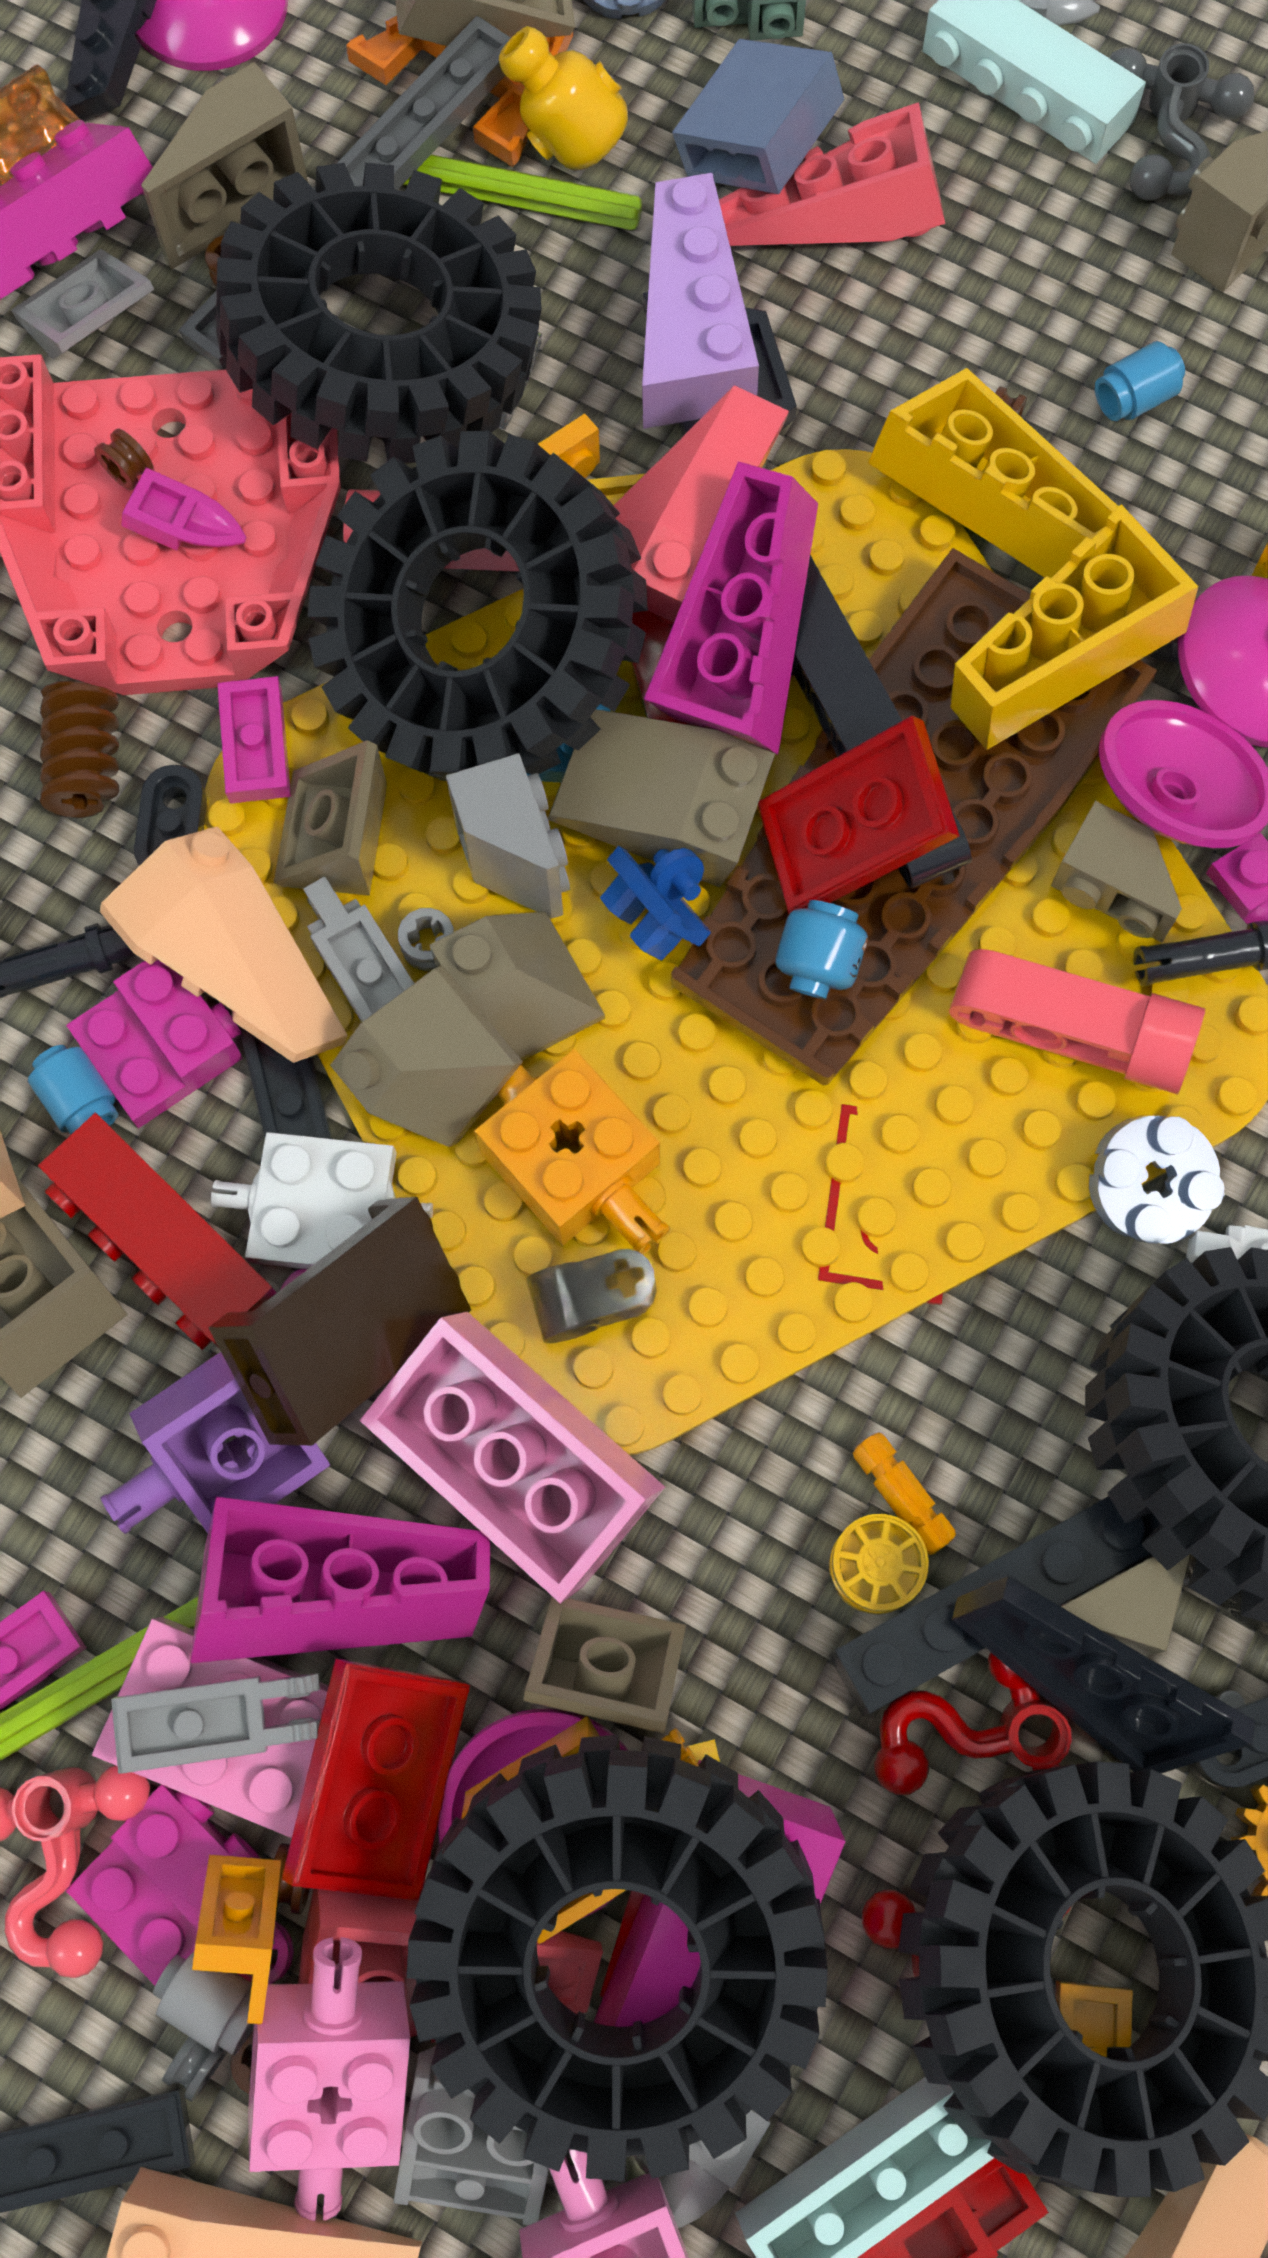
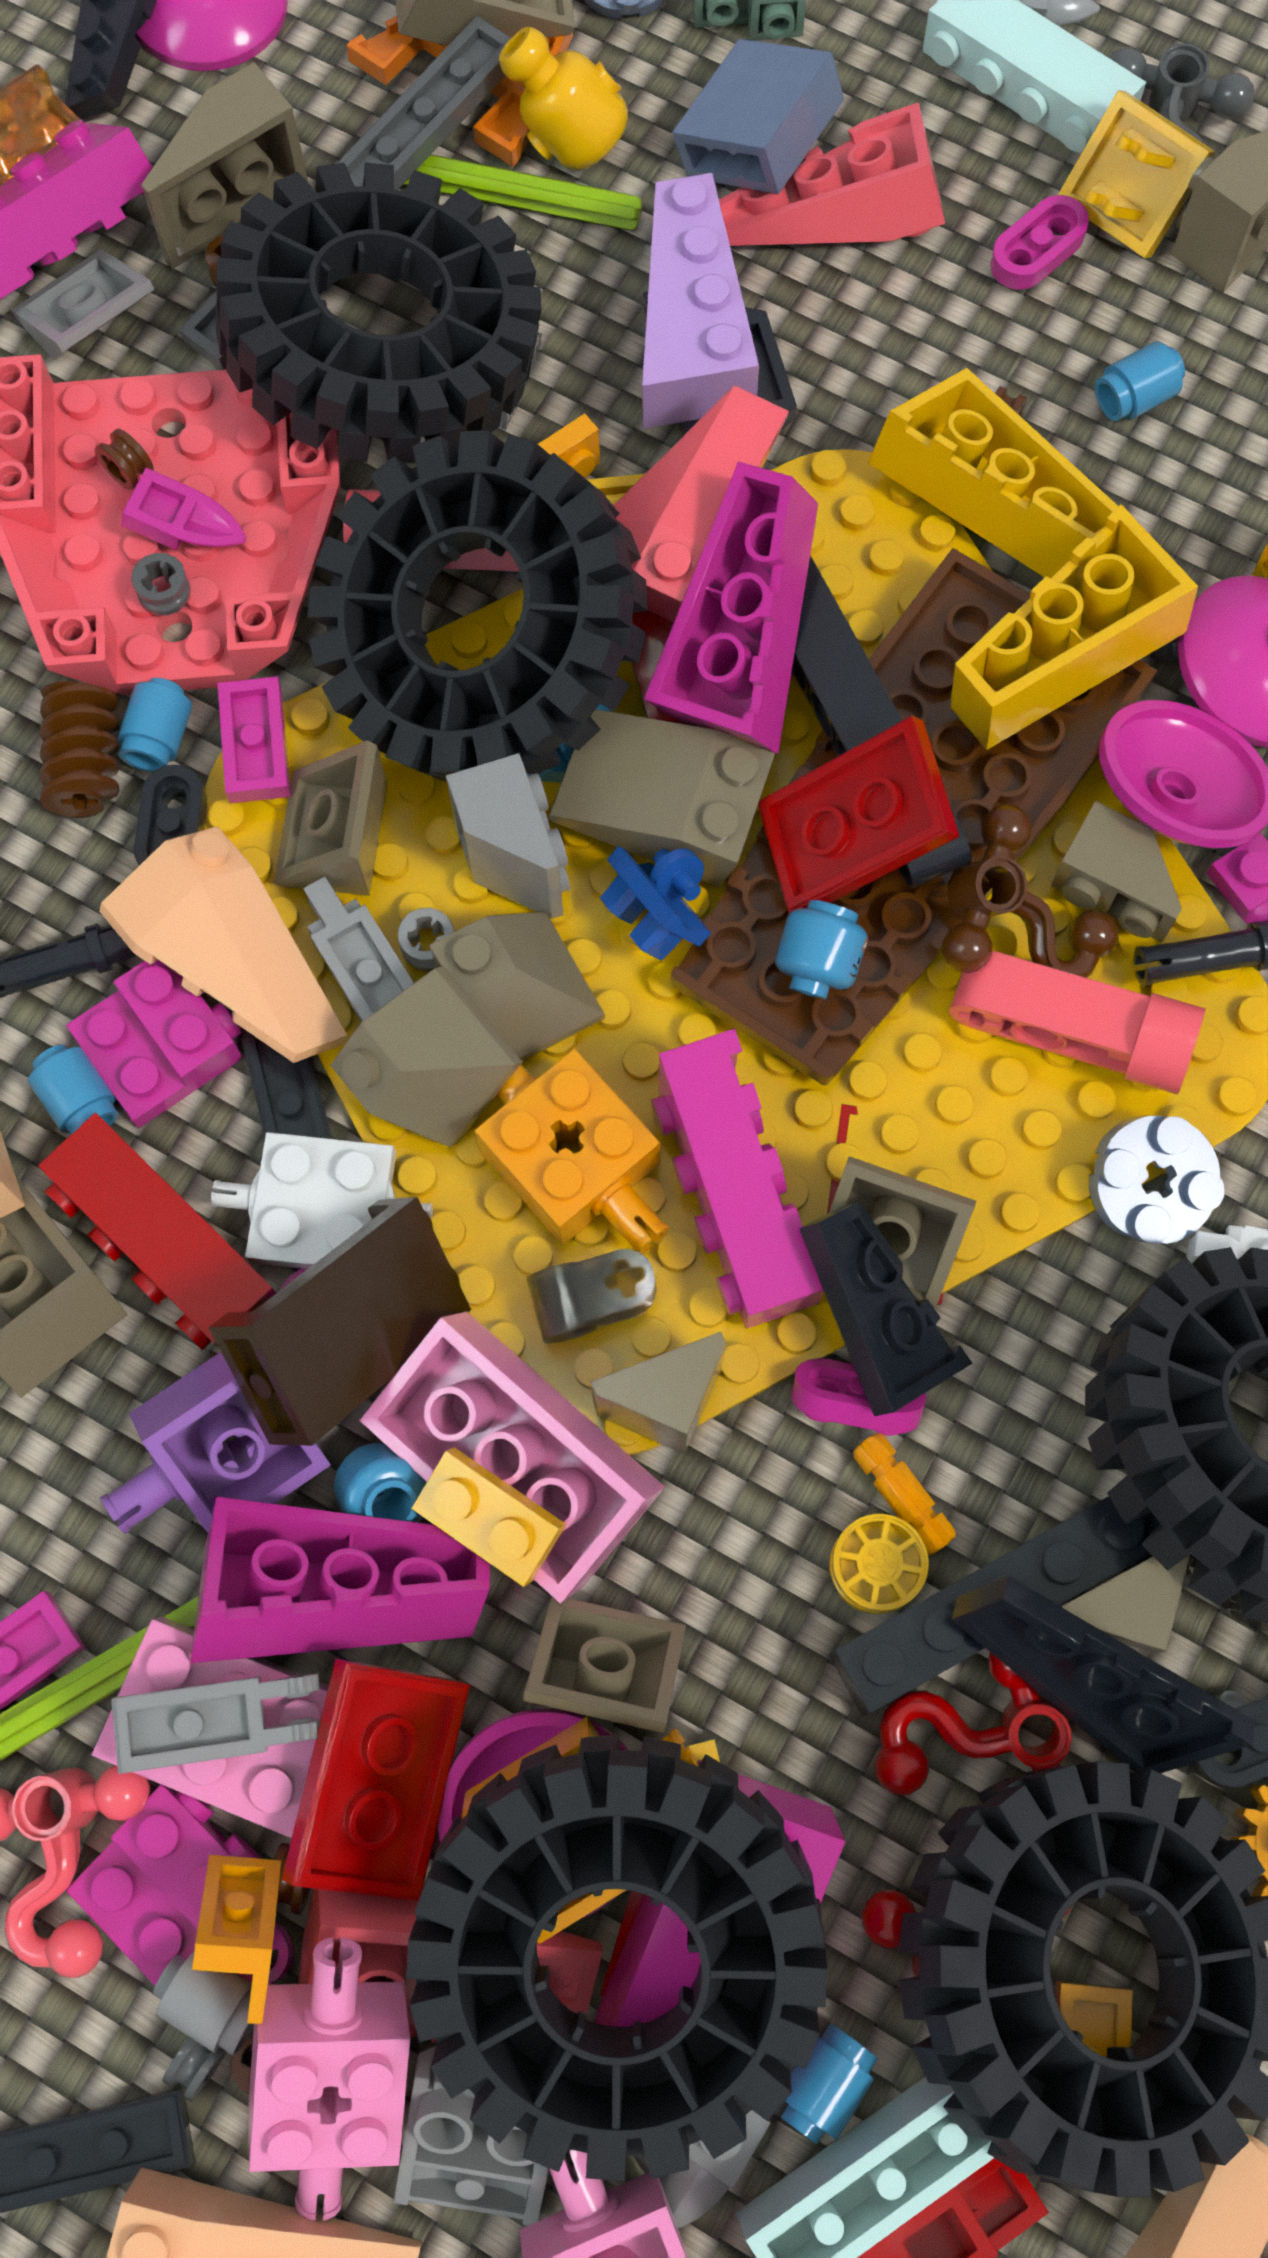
none -> dark azure brick [117,678,192,773]
none -> dark grey bush [131,553,191,615]
none -> dark azure head [333,1442,427,1523]
none -> yellow plate [411,1447,567,1587]
none -> dark tan slope [591,1331,726,1454]
none -> dark pink wedge [651,1028,824,1329]
none -> dark azure brick [781,2023,878,2145]
none -> dark pink plate [791,1358,926,1436]
none -> black wing [799,1202,972,1416]
none -> dark tan slope [829,1156,976,1309]
none -> reddish brown piece [942,804,1119,978]
none -> dark pink plate [990,195,1089,290]
none -> yellow plate [1058,90,1216,258]

